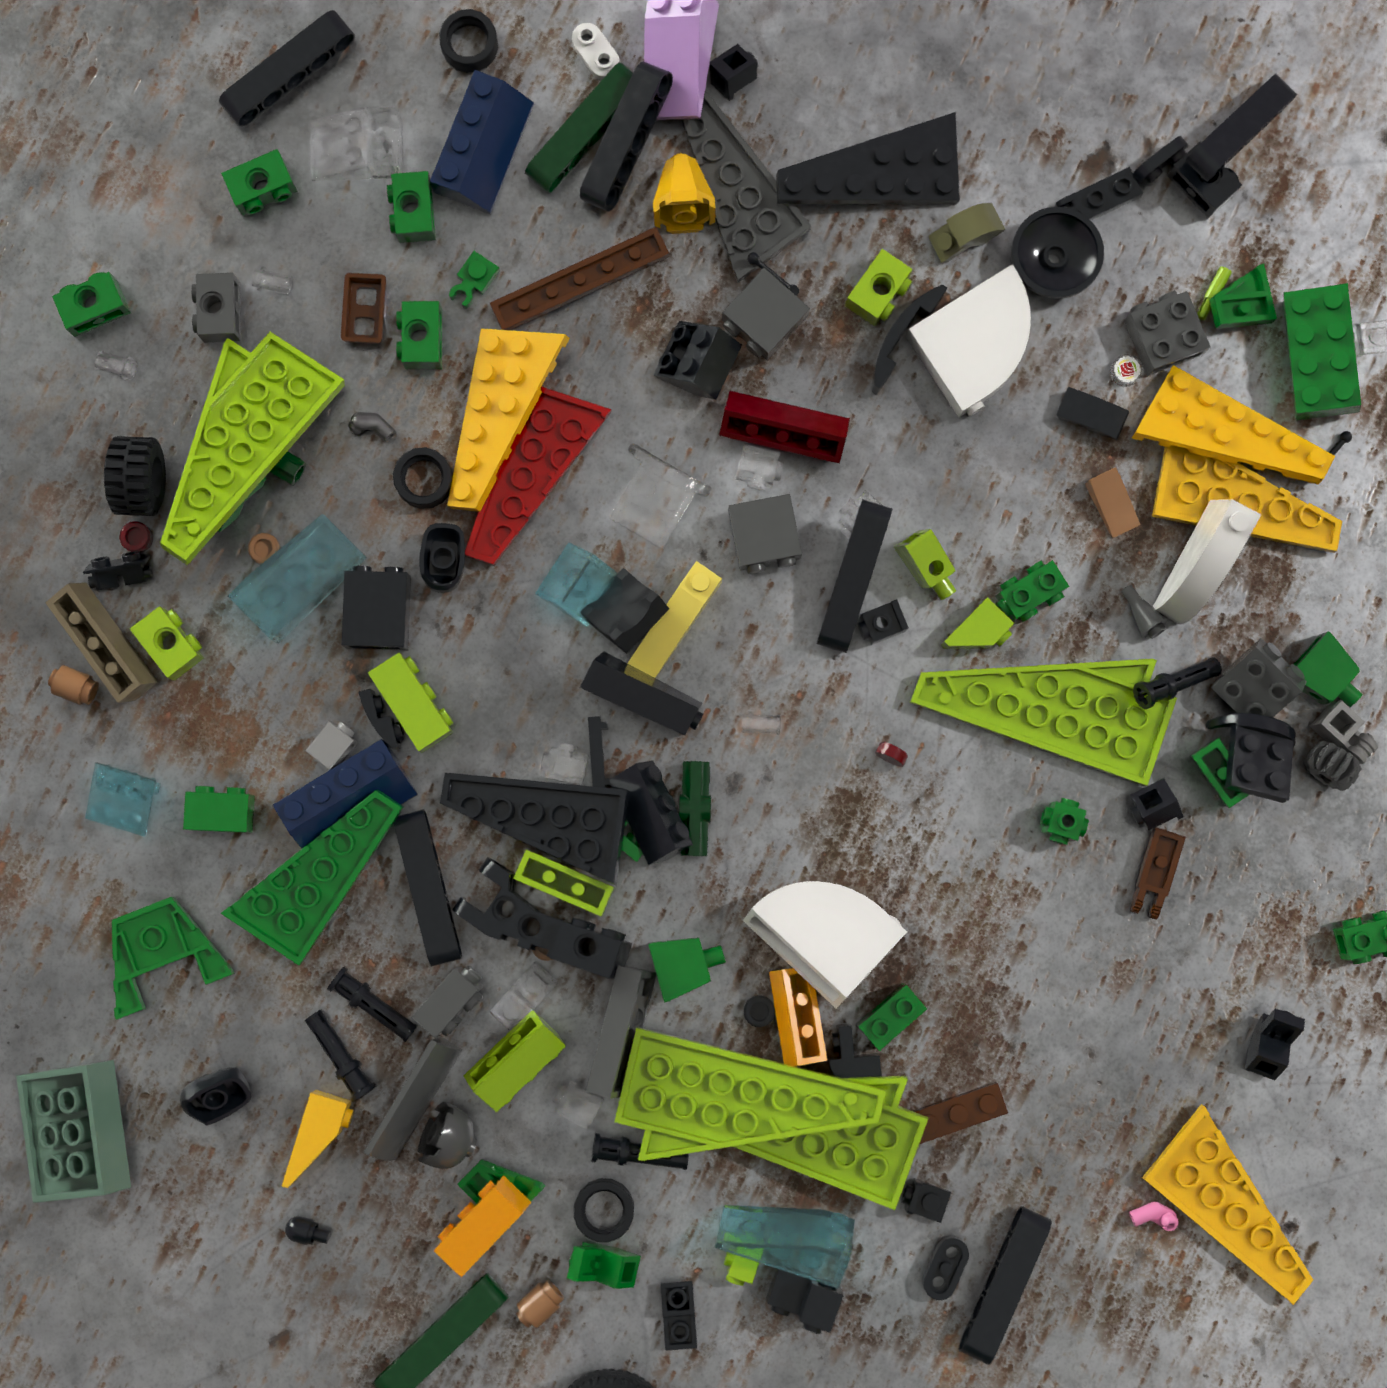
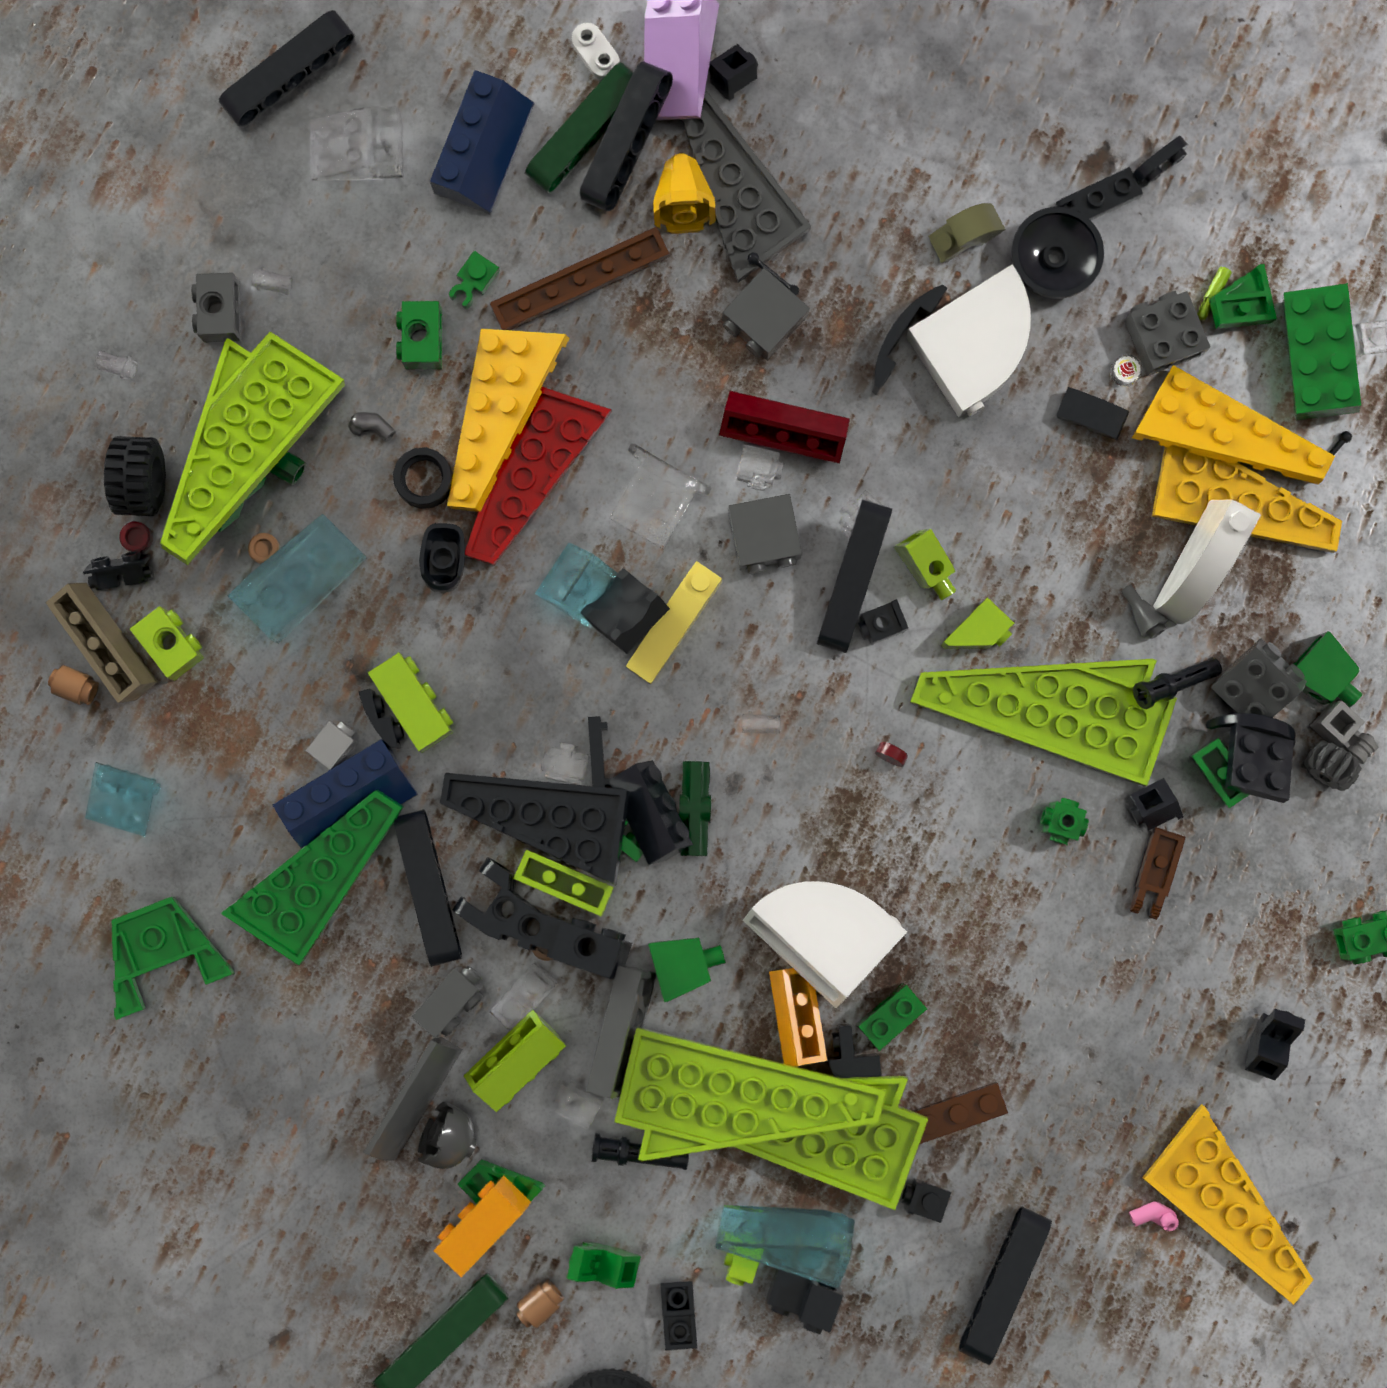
sand green slope [16,1060,131,1203] -> none
green brick [52,272,131,337] -> none
black piece [180,1067,251,1126] -> none
green brick [183,786,255,833] -> none
green brick [221,149,297,215] -> none
yellow slope [282,1090,354,1188] -> none
black cylinder [285,1216,331,1245] -> none
black pin [304,1009,377,1102] -> none
black pin [327,966,418,1042] -> none
reddish brown piece [341,273,386,344] -> none
black brick [341,566,411,650] -> none
green brick [387,171,436,243] -> none
black tyre [439,9,498,73] -> none
black tyre [574,1178,634,1242] -> none
black slope [580,651,704,735] -> none
black slope [653,321,742,400] -> none
black tile [743,995,775,1027] -> none
black wing [776,112,960,204] -> none
lime brick [845,249,913,326] -> none
black plate [922,1236,969,1300] -> none
green brick [996,560,1069,623] -> none
medium nougat slope [1085,467,1140,539] -> none
black brick [1167,141,1242,219] -> none
black beam [1185,73,1298,182] -> none

